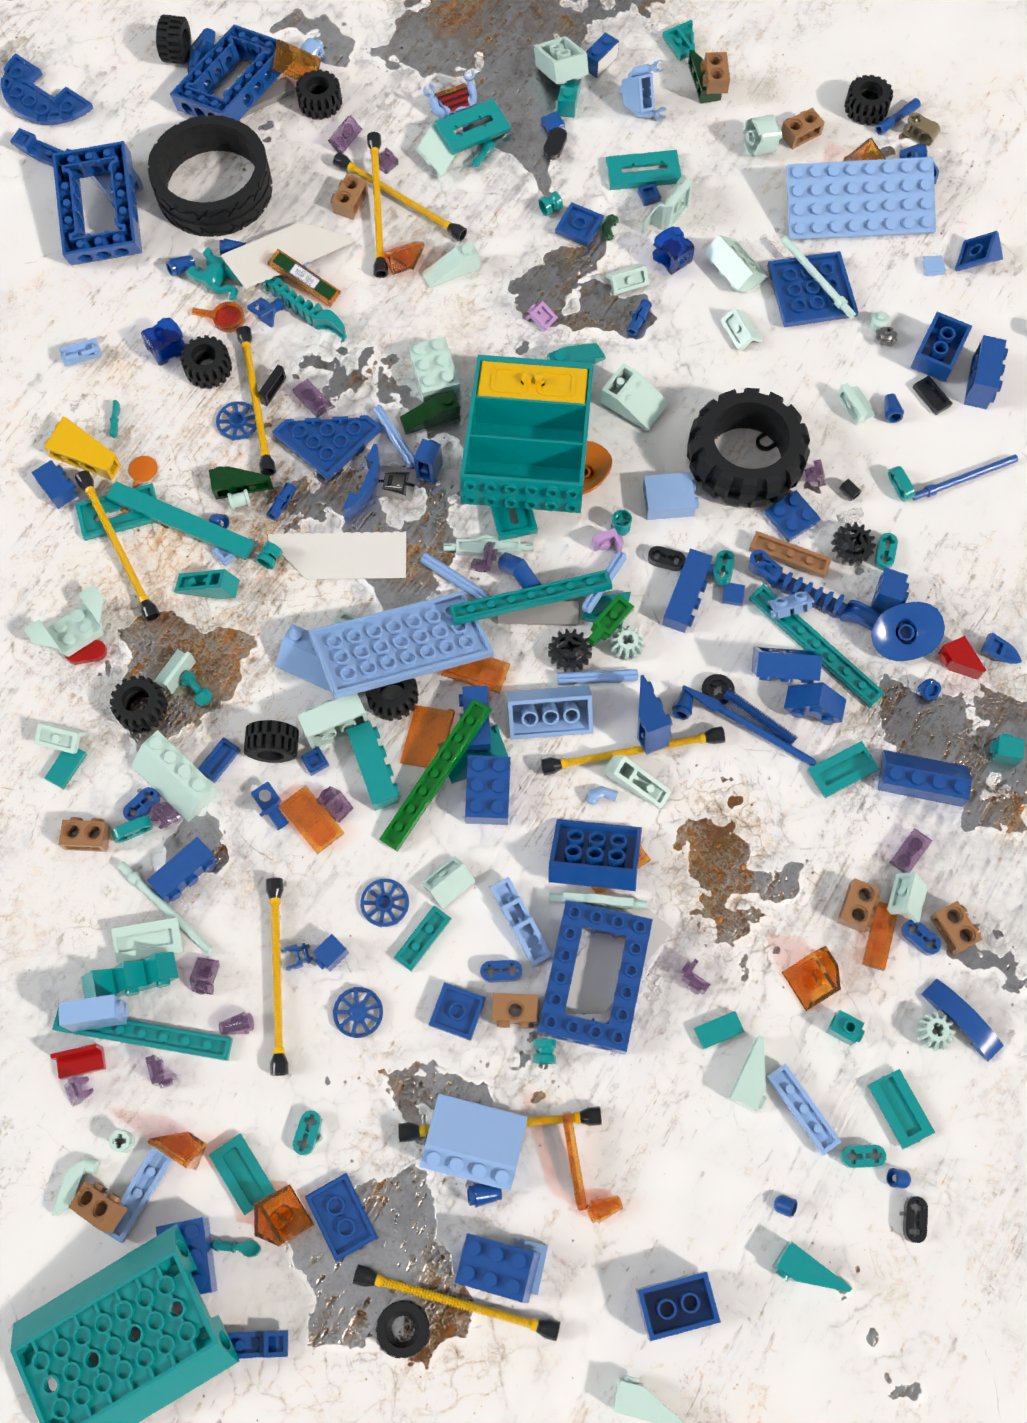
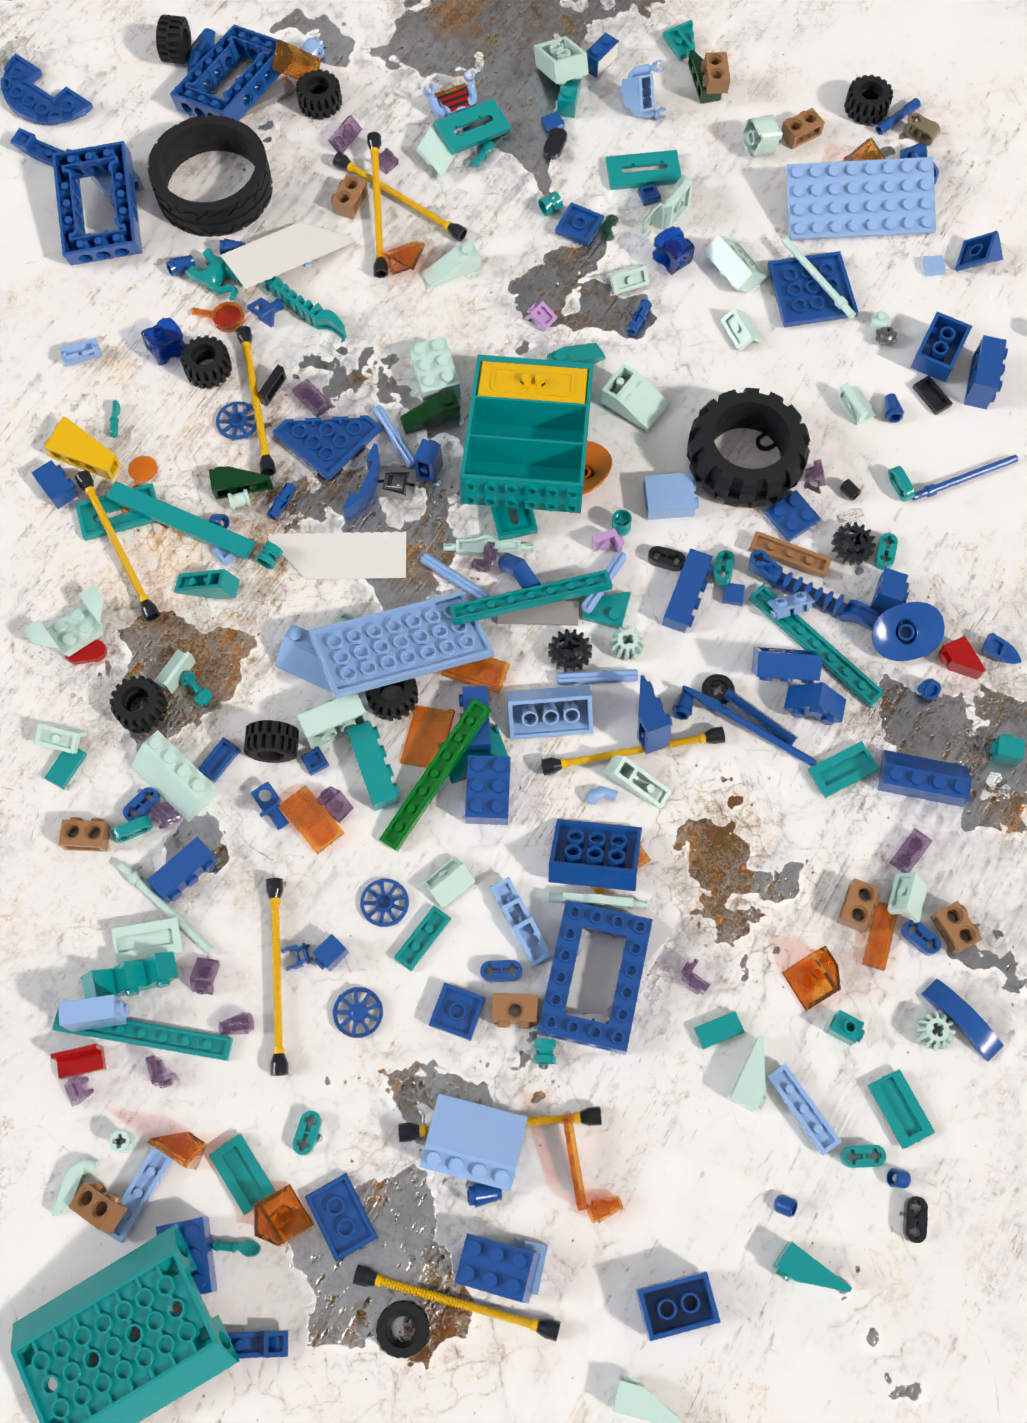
tile [267,249,341,307] -> none
green hinge [588,594,634,647] -> none

